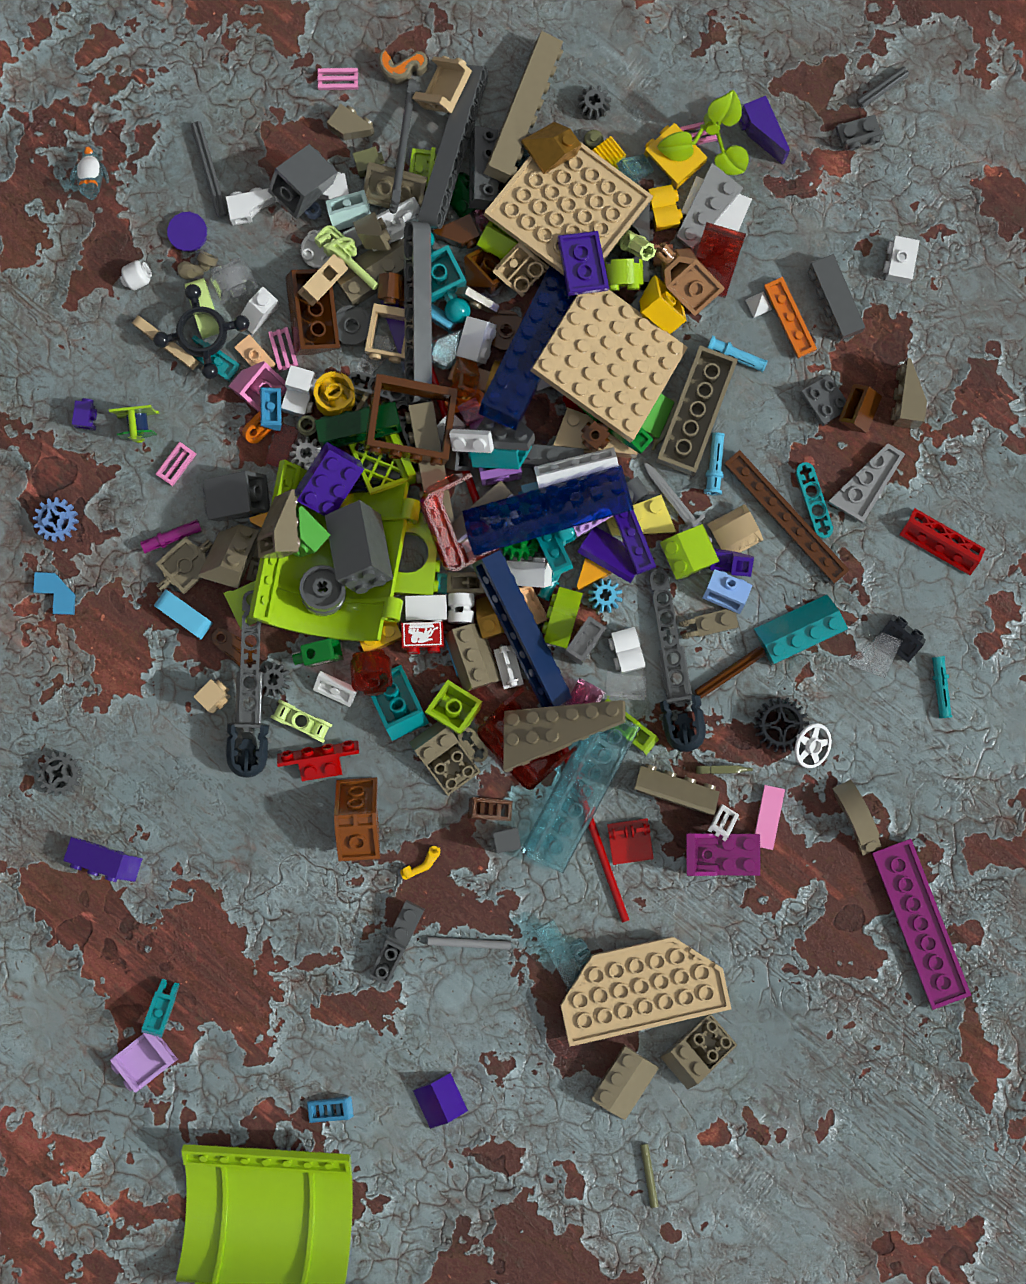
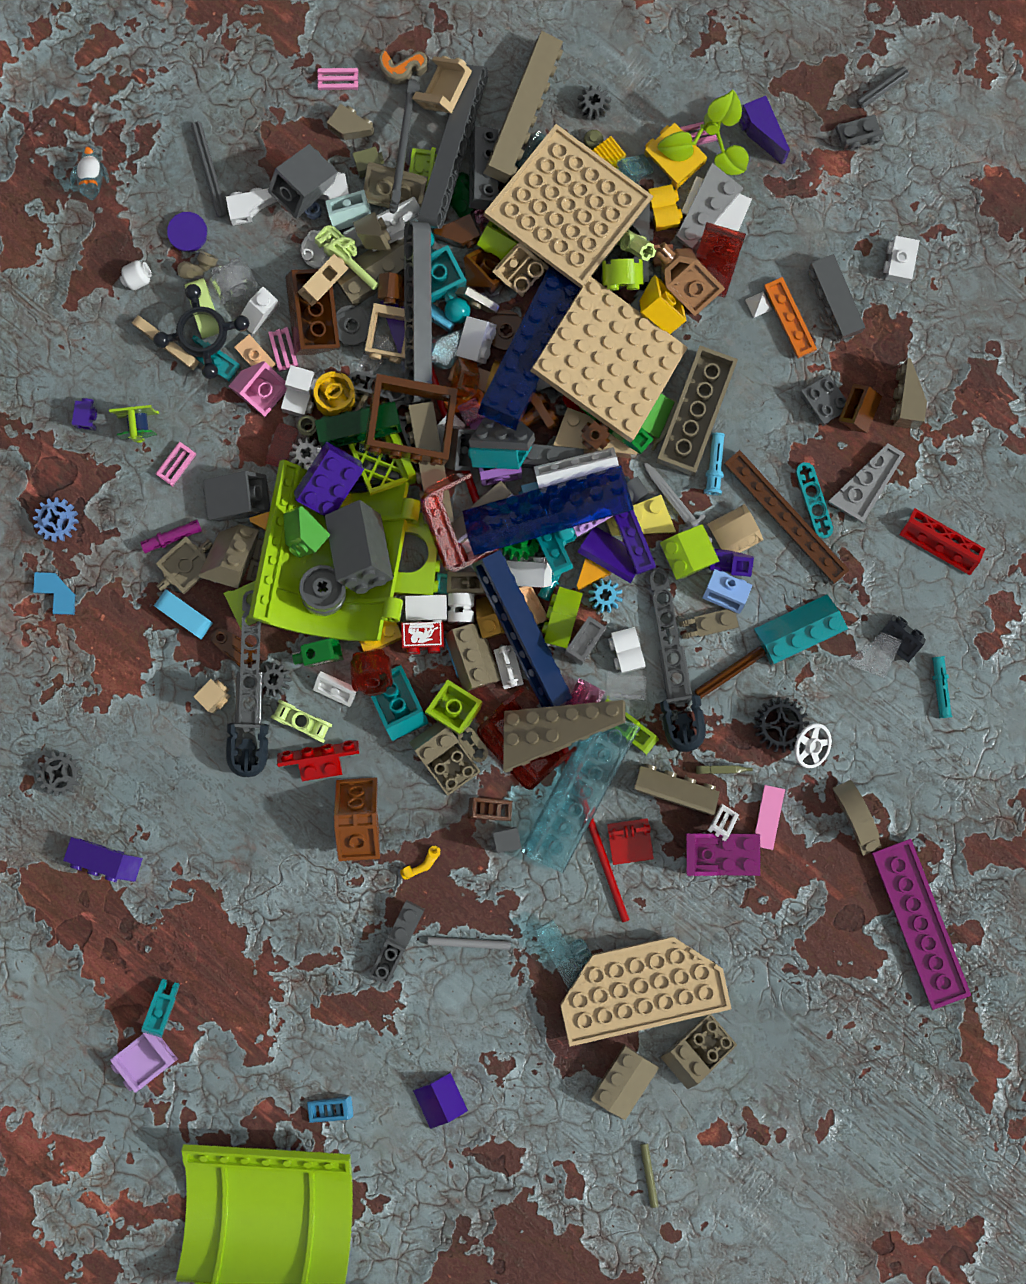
orange plate [242,410,272,444] -> none
dark tan slope [257,489,300,558] -> none
dark azure slope [260,387,282,431] -> none
white plate [449,429,494,453] -> none
pearl gold slope [521,122,582,174] -> none
dark purple tile [557,231,609,296] -> none
medium azure pin [707,335,768,373] -> none
none -> reddish brown plate [518,389,560,431]

